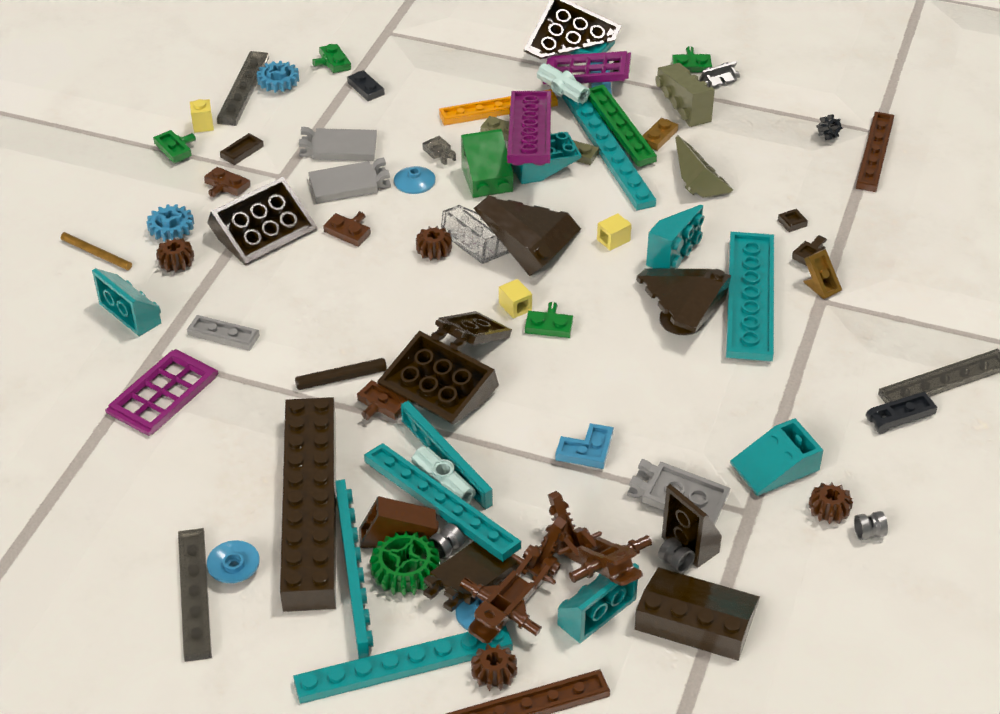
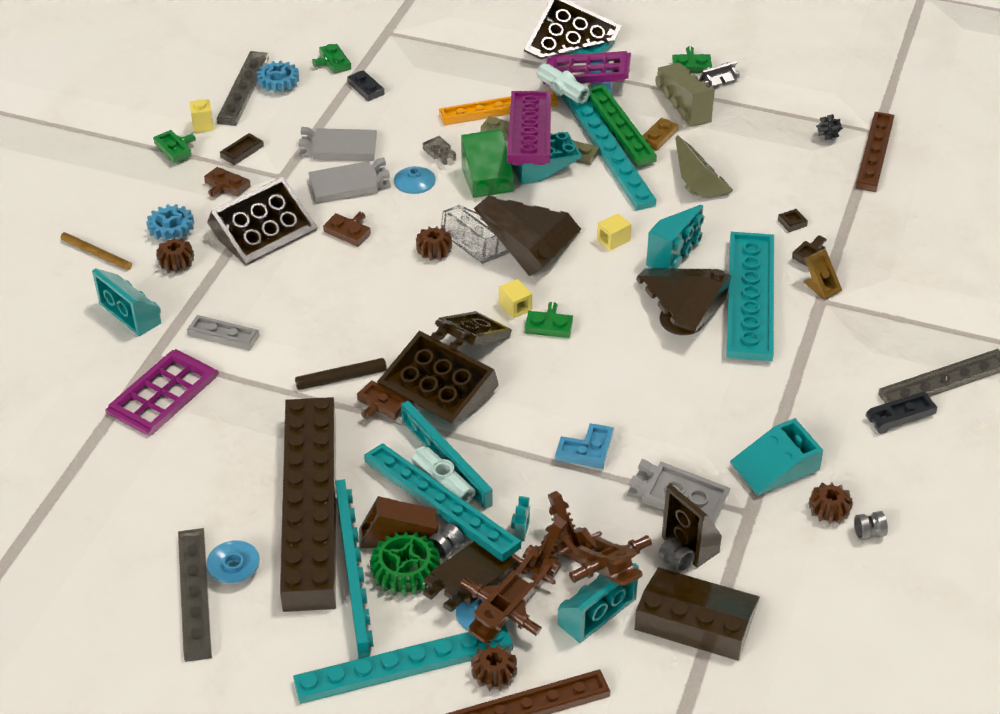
none -> teal plate [511,496,530,542]

